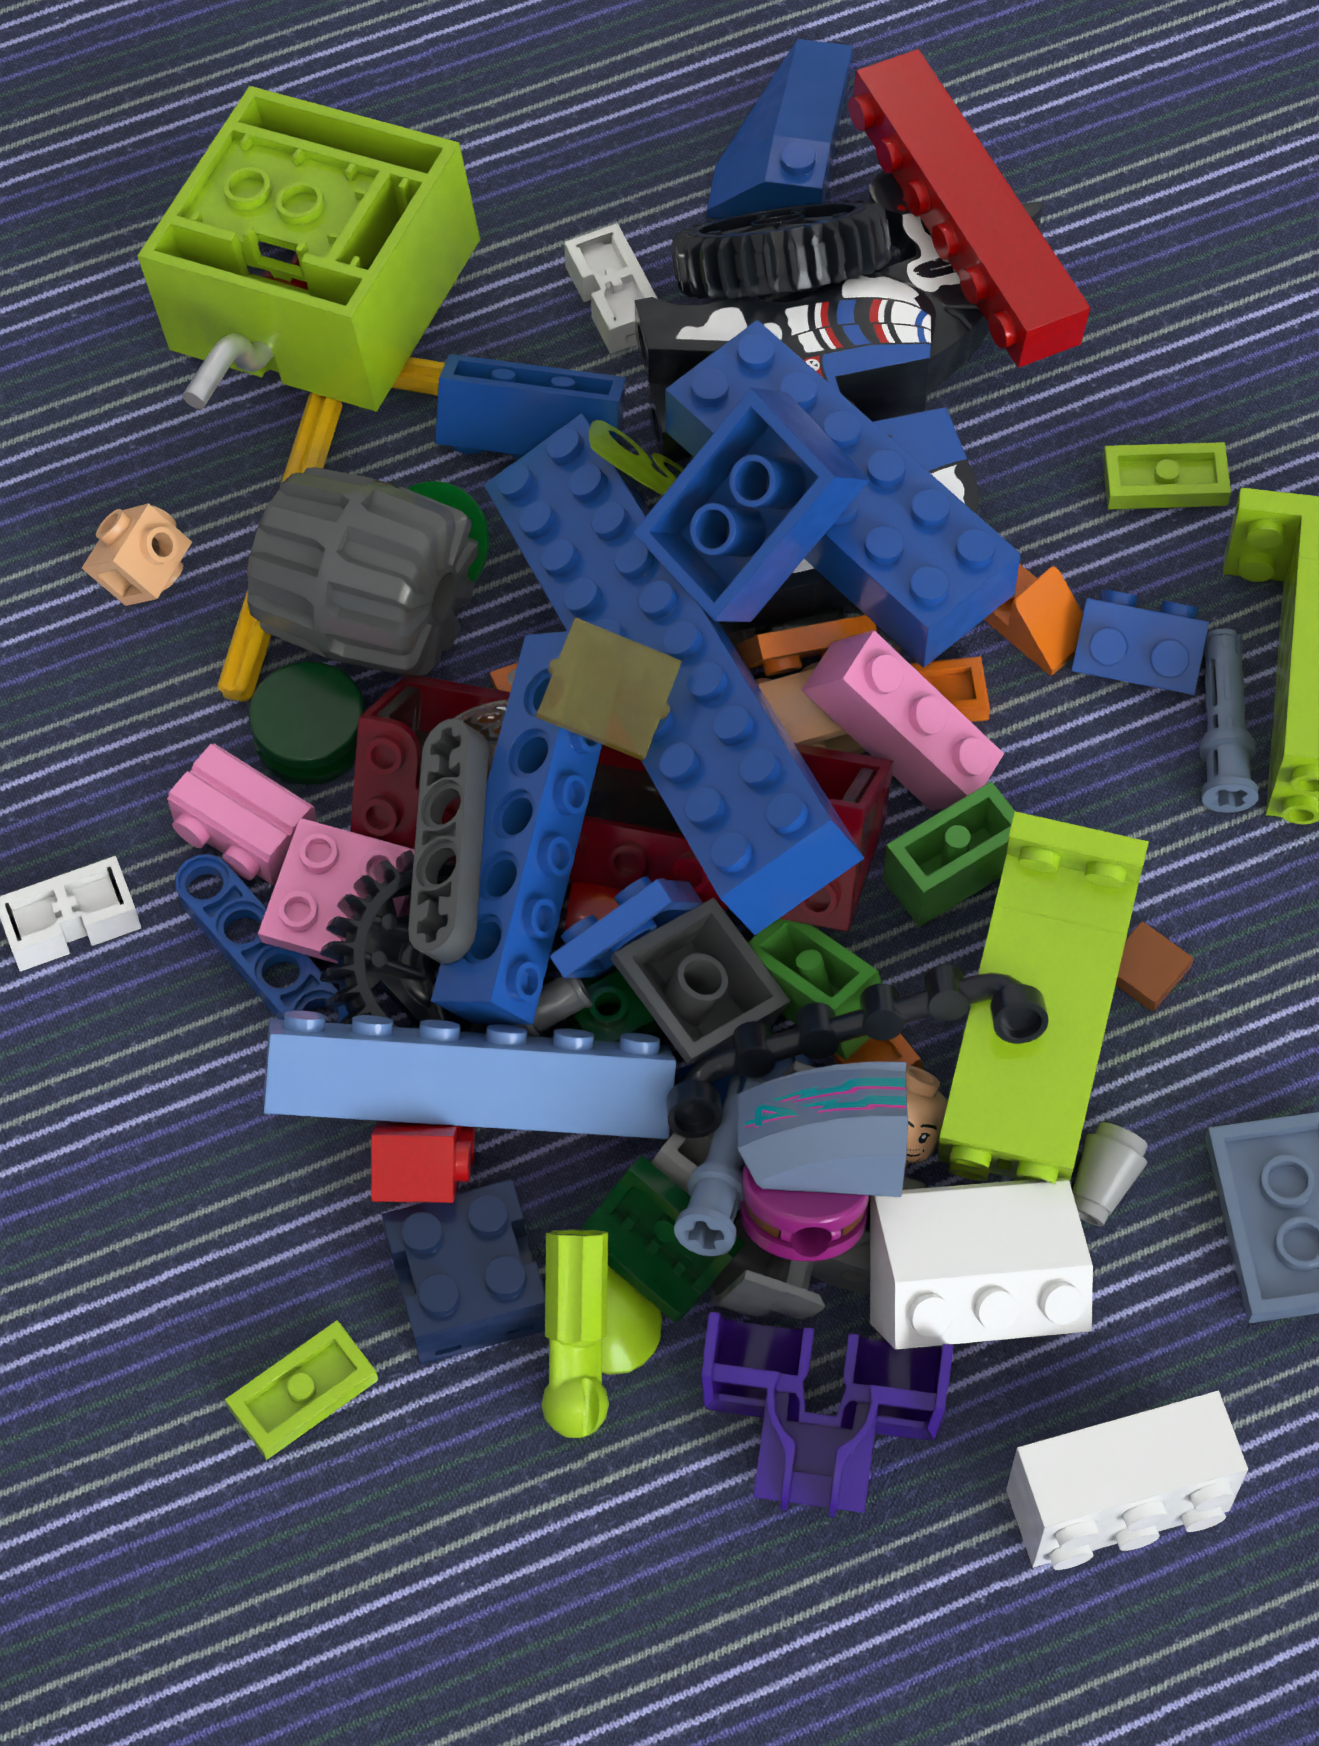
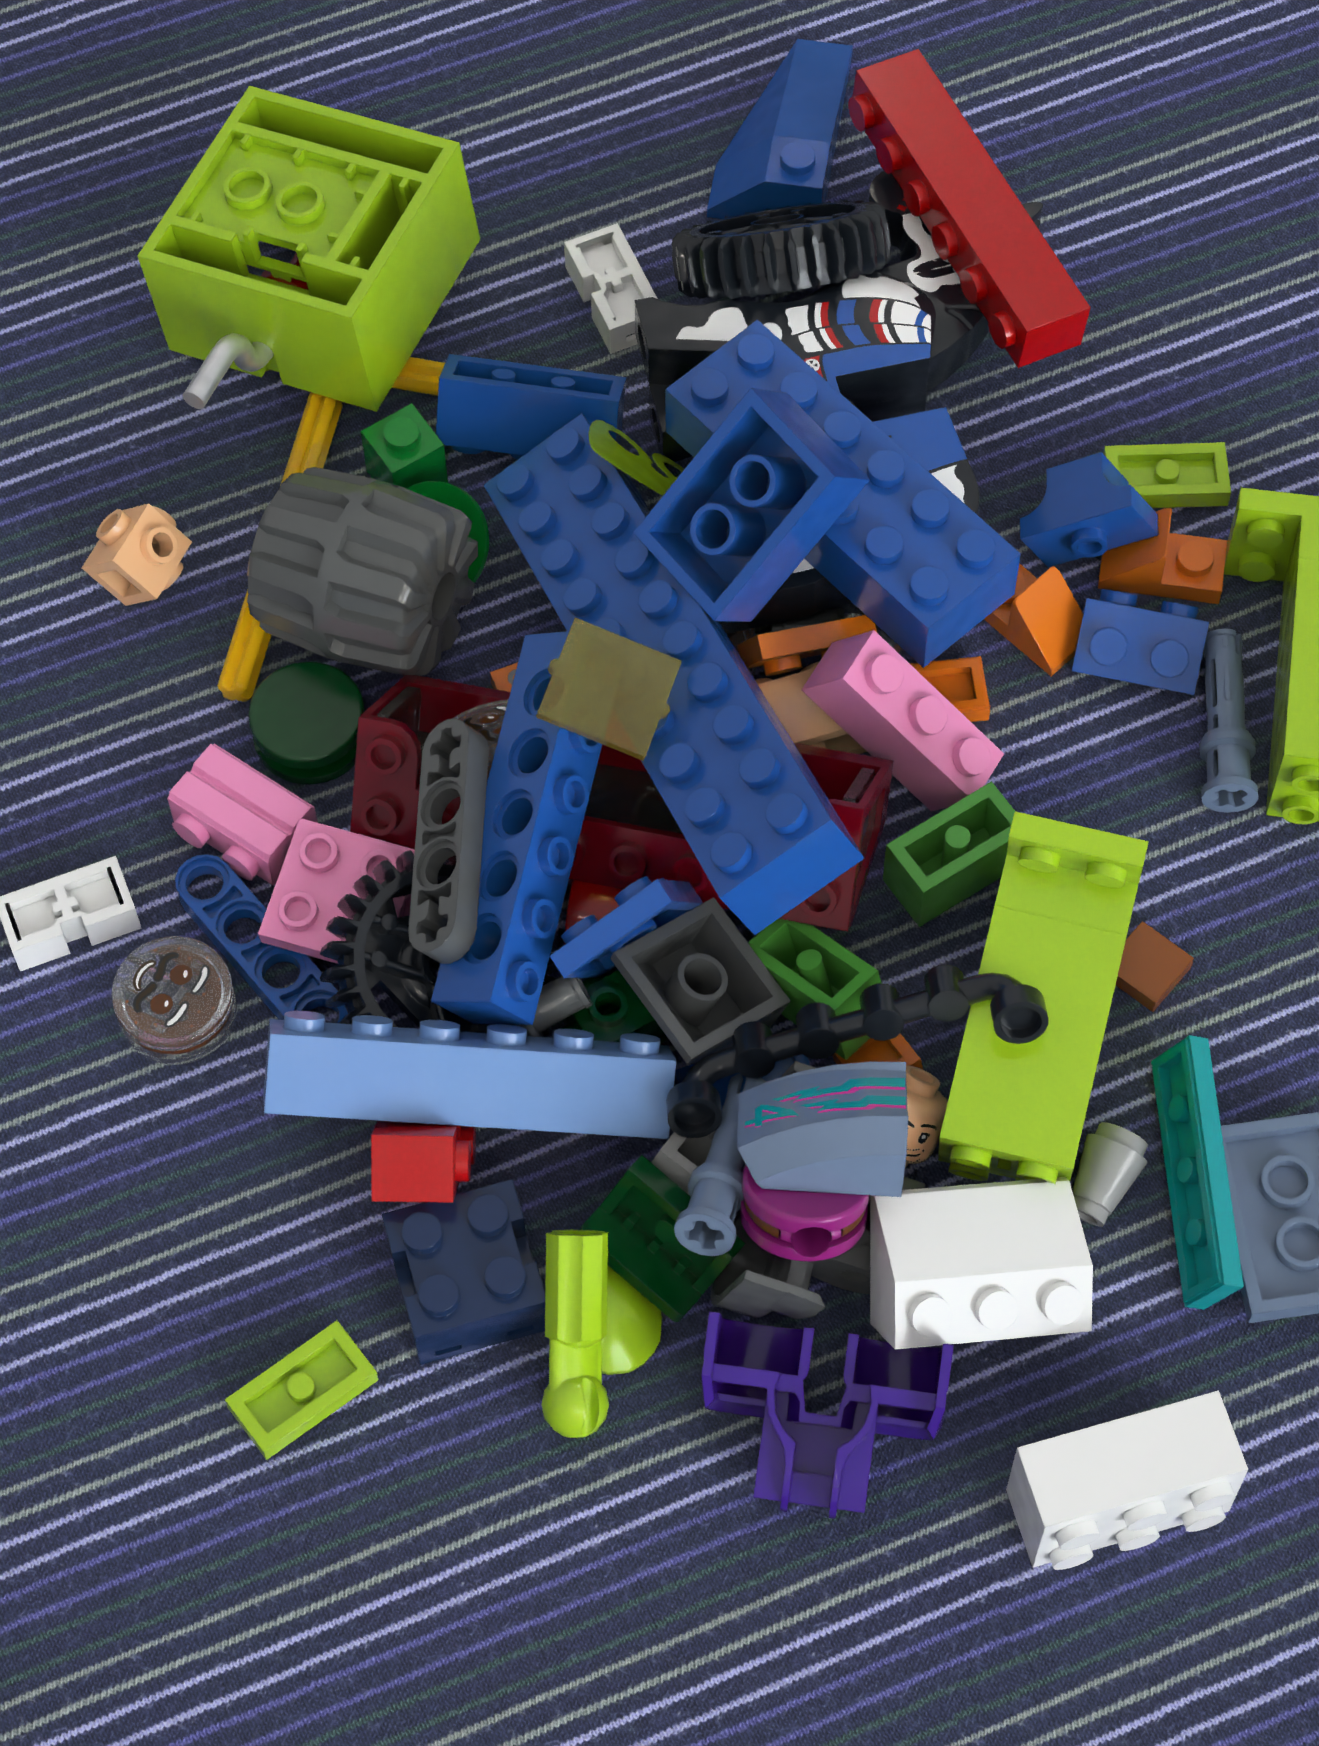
none -> clear head [111,936,237,1065]
none -> green brick [361,403,448,489]
none -> blue brick [1020,452,1159,568]
none -> orange slope [1098,508,1227,604]
none -> teal tile [1151,1035,1244,1310]

